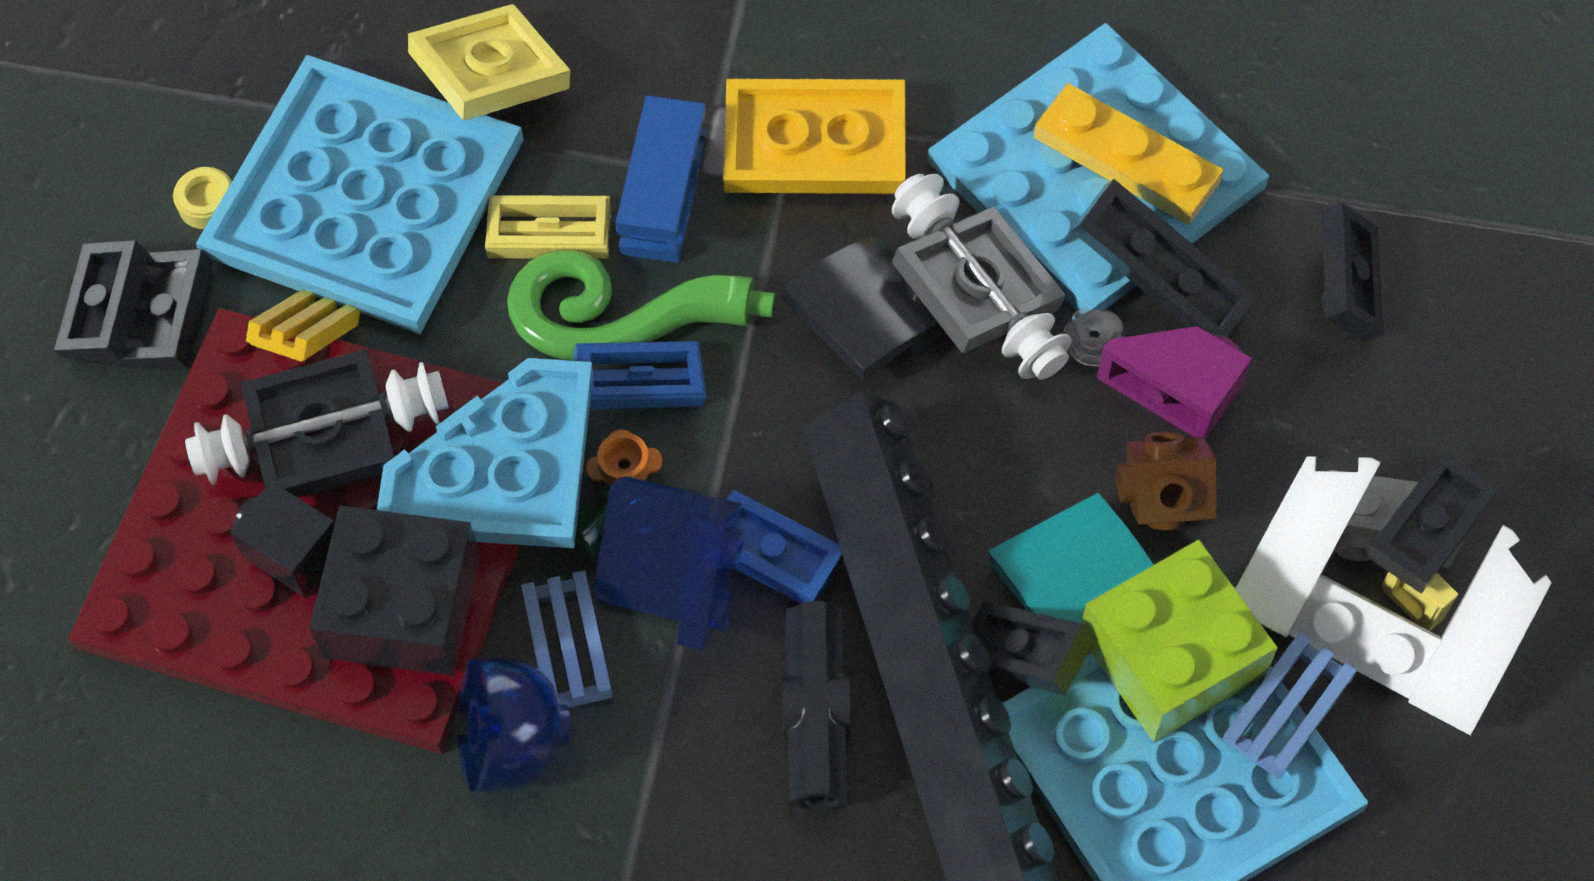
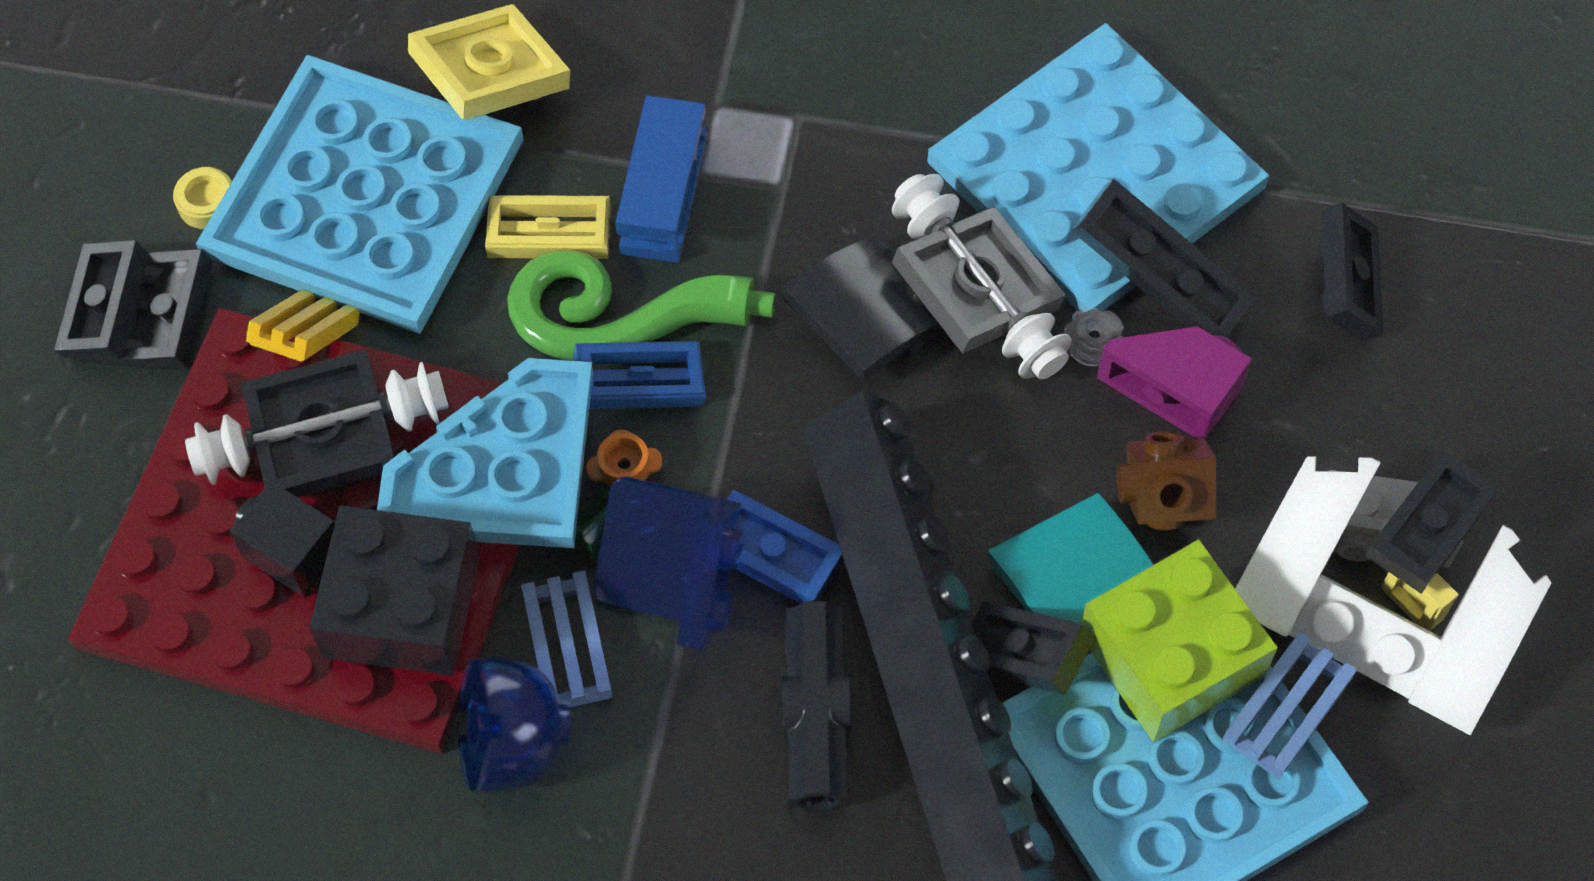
yellow plate [723,79,906,194] -> none
yellow plate [1034,83,1224,225] -> none

